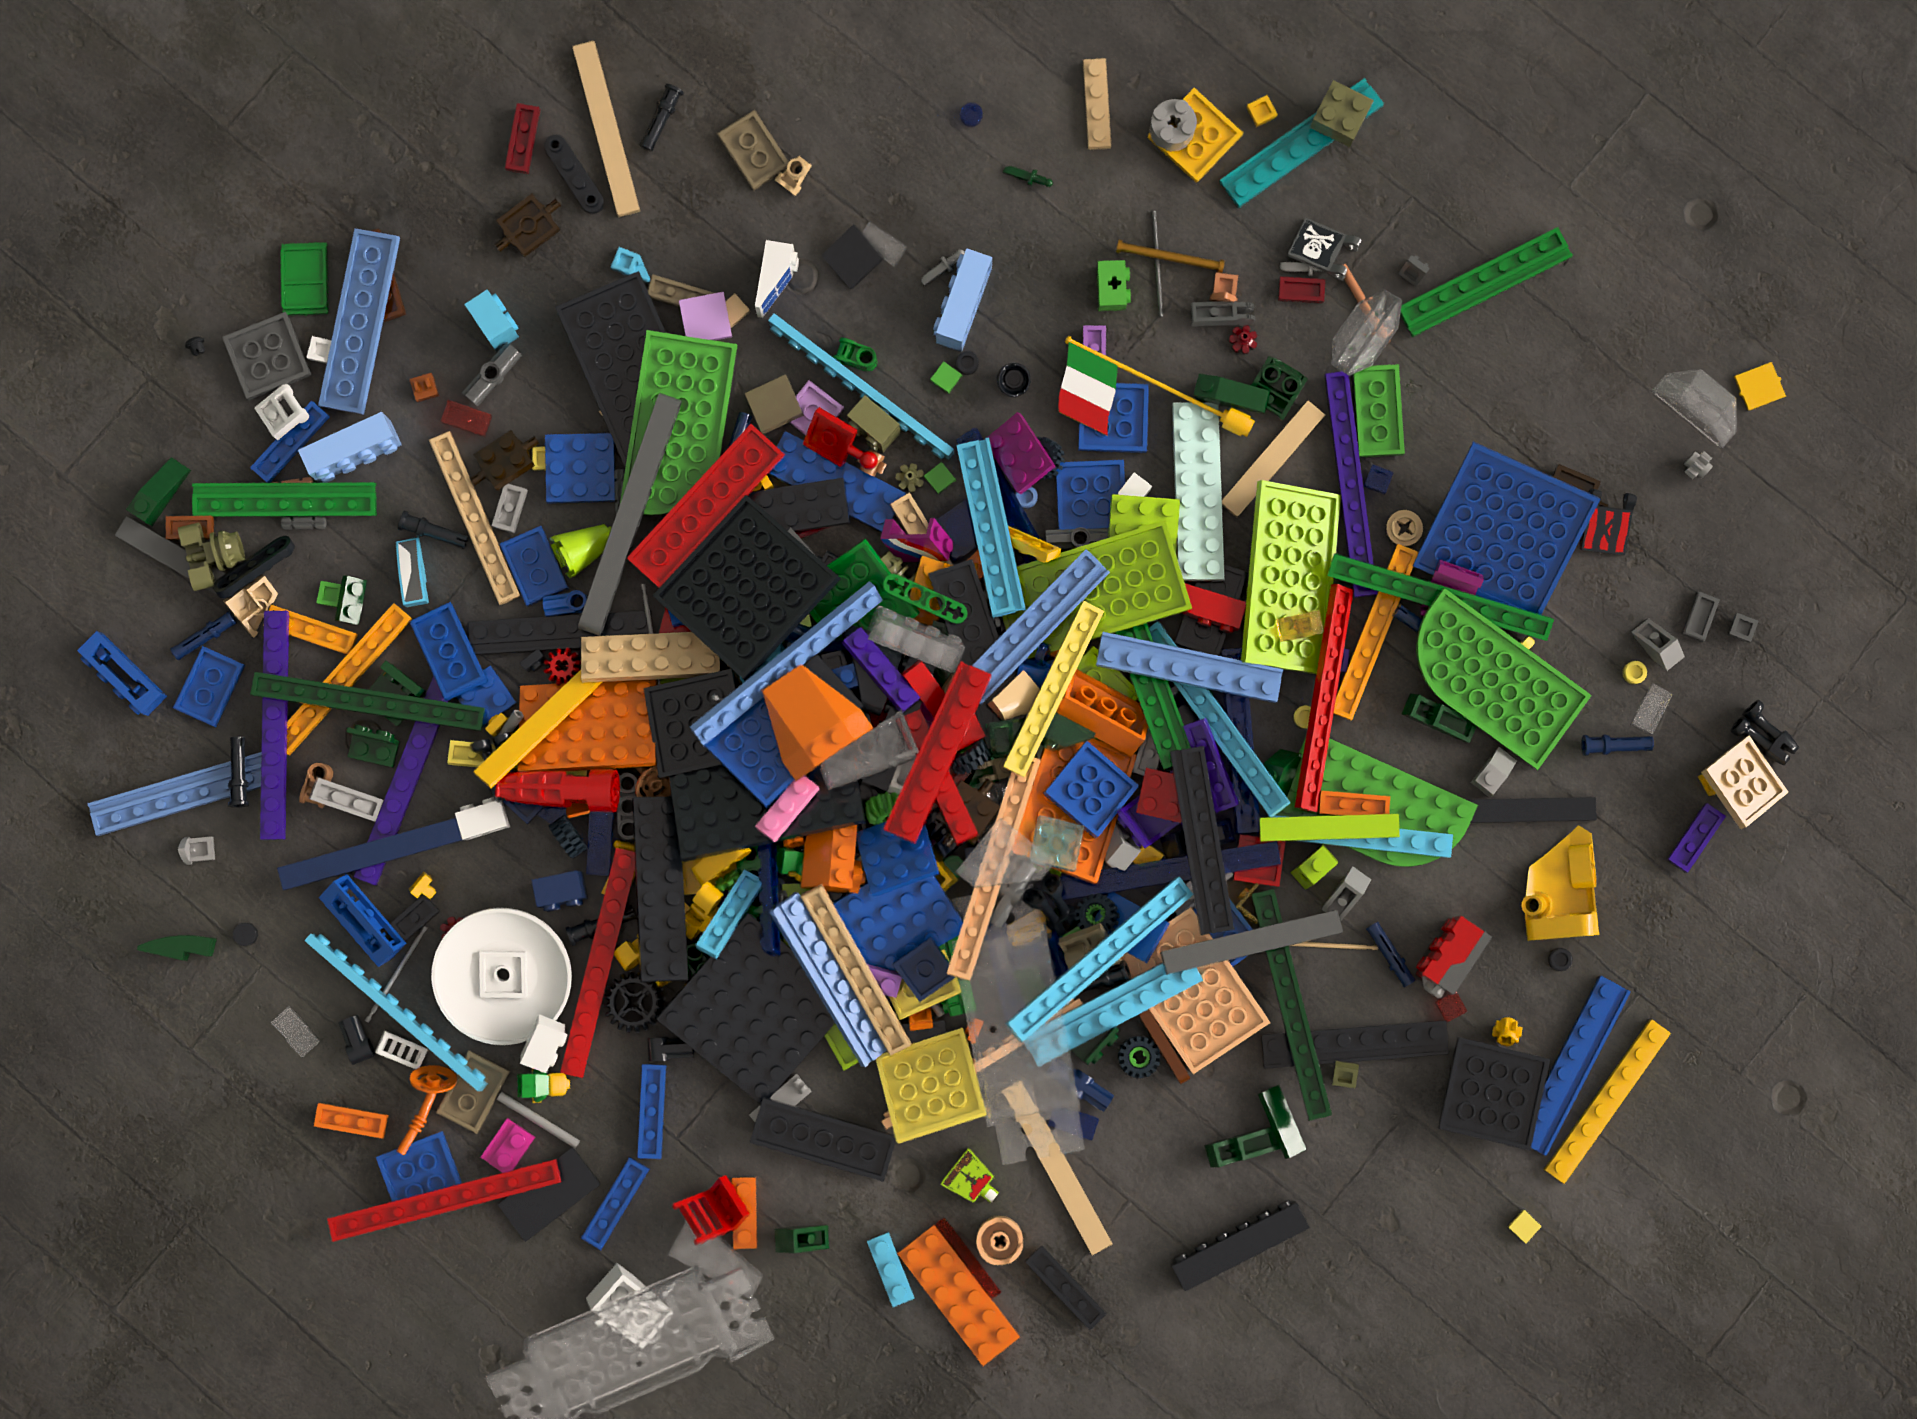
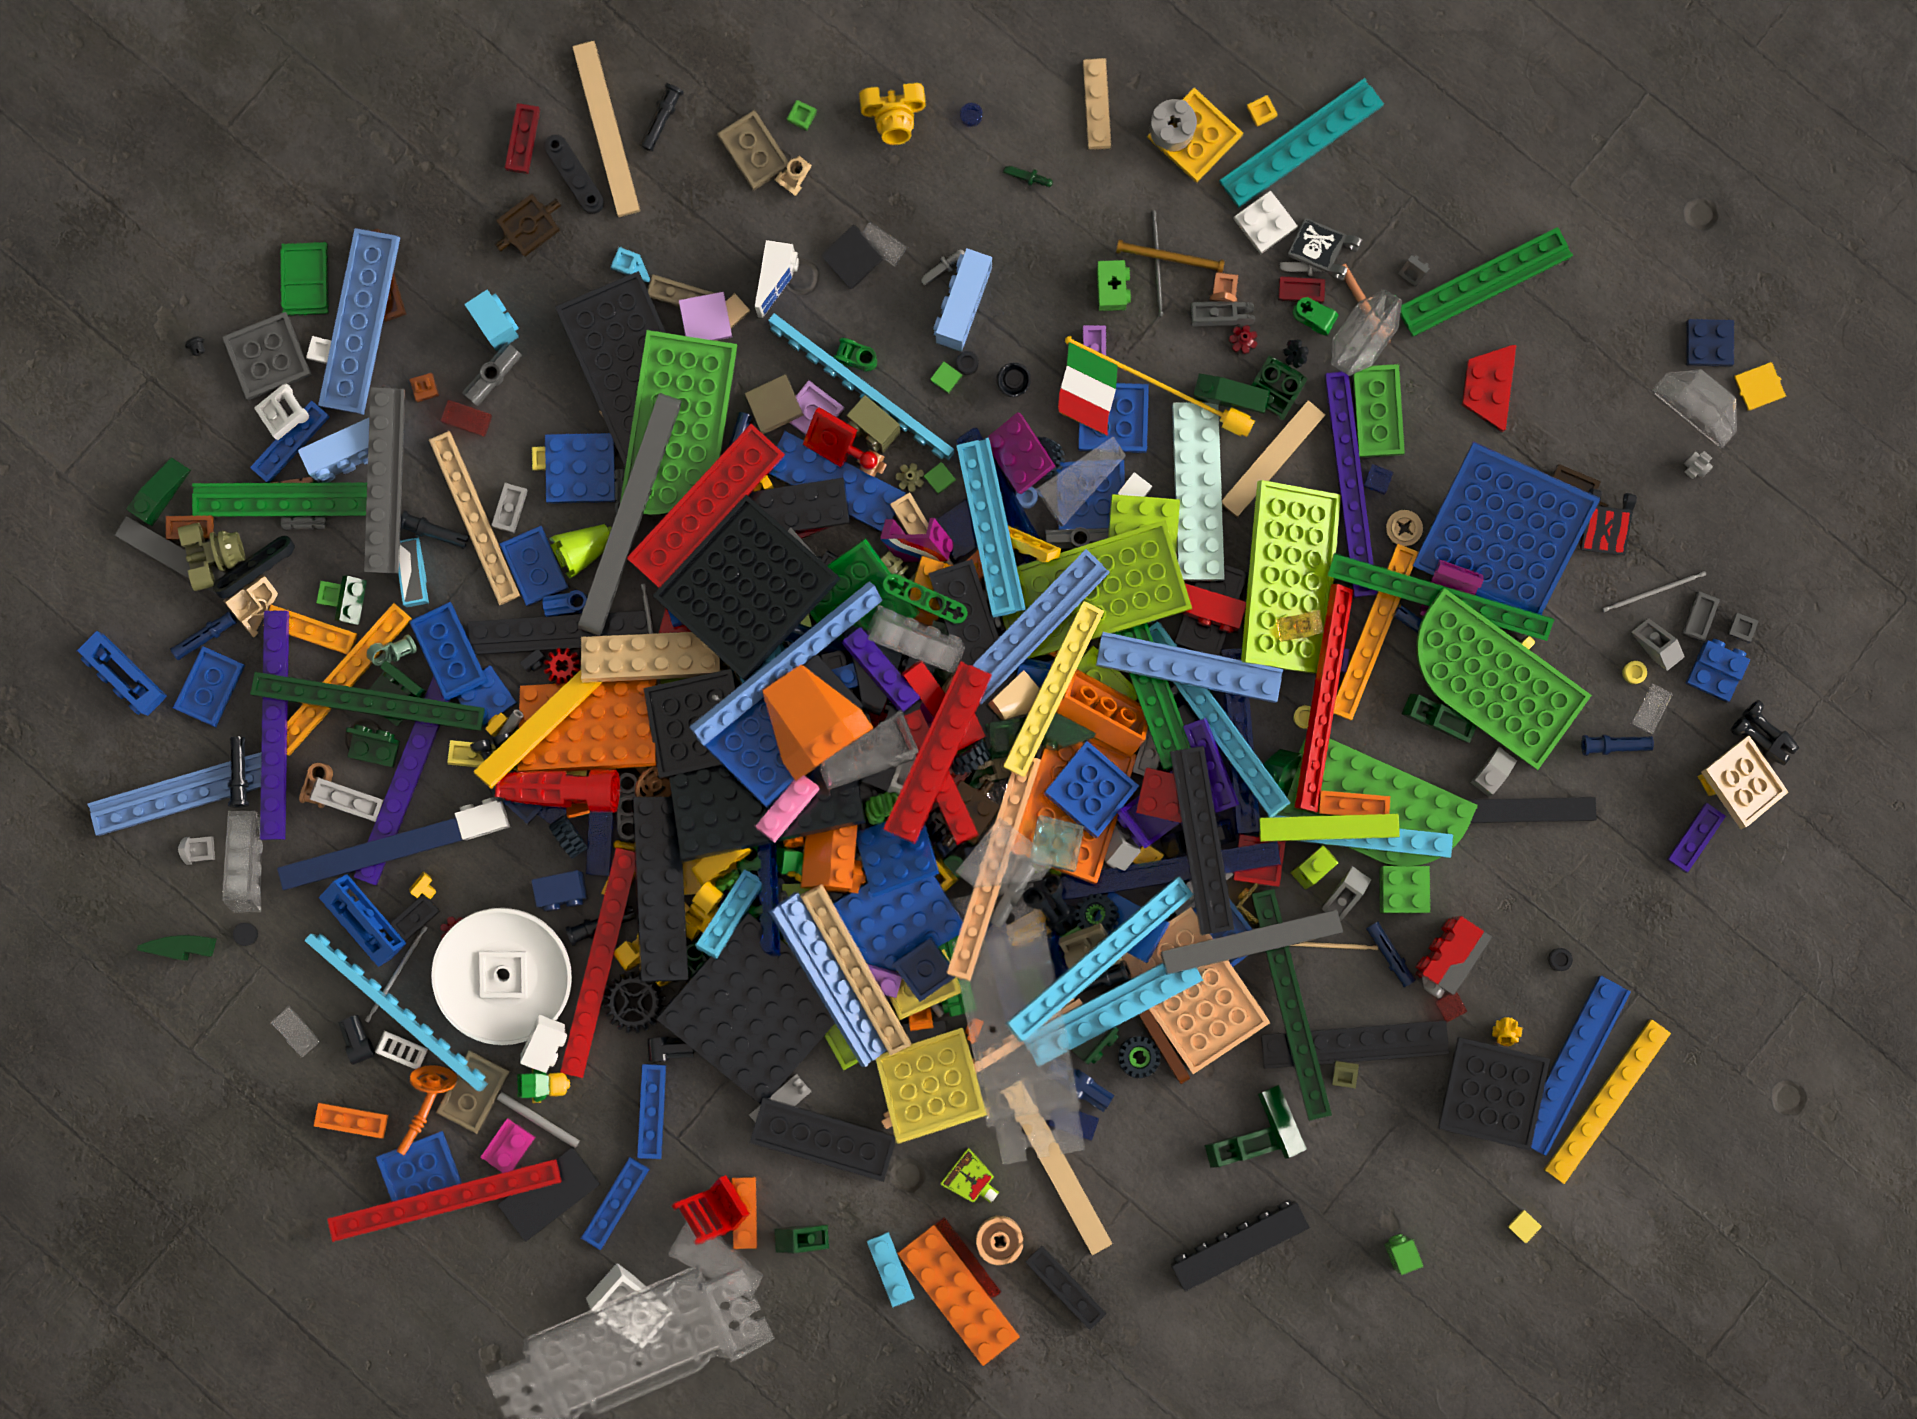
dark brown plate [470,430,540,491] -> none
clear blue tile [1034,642,1052,666] -> none
olive brick [1310,80,1374,147] -> none
yellow panel [1521,825,1599,941] -> none
none -> clear wedge [222,811,263,913]
none -> dark grey plate [364,387,405,573]
none -> sand green connector [366,634,417,666]
none -> bright green tile [787,100,817,131]
none -> yellow beam [859,83,926,145]
none -> clear wedge [1035,437,1126,527]
none -> white plate [1234,191,1297,254]
none -> black plant [1283,339,1309,368]
none -> green piece [1293,297,1339,336]
none -> bright green brick [1379,866,1430,913]
none -> bright green brick [1384,1234,1424,1275]
none -> red wing [1462,345,1516,432]
none -> light grey piece [1602,571,1706,612]
none -> dark blue plate [1686,319,1734,367]
none -> blue plate [1686,639,1750,703]

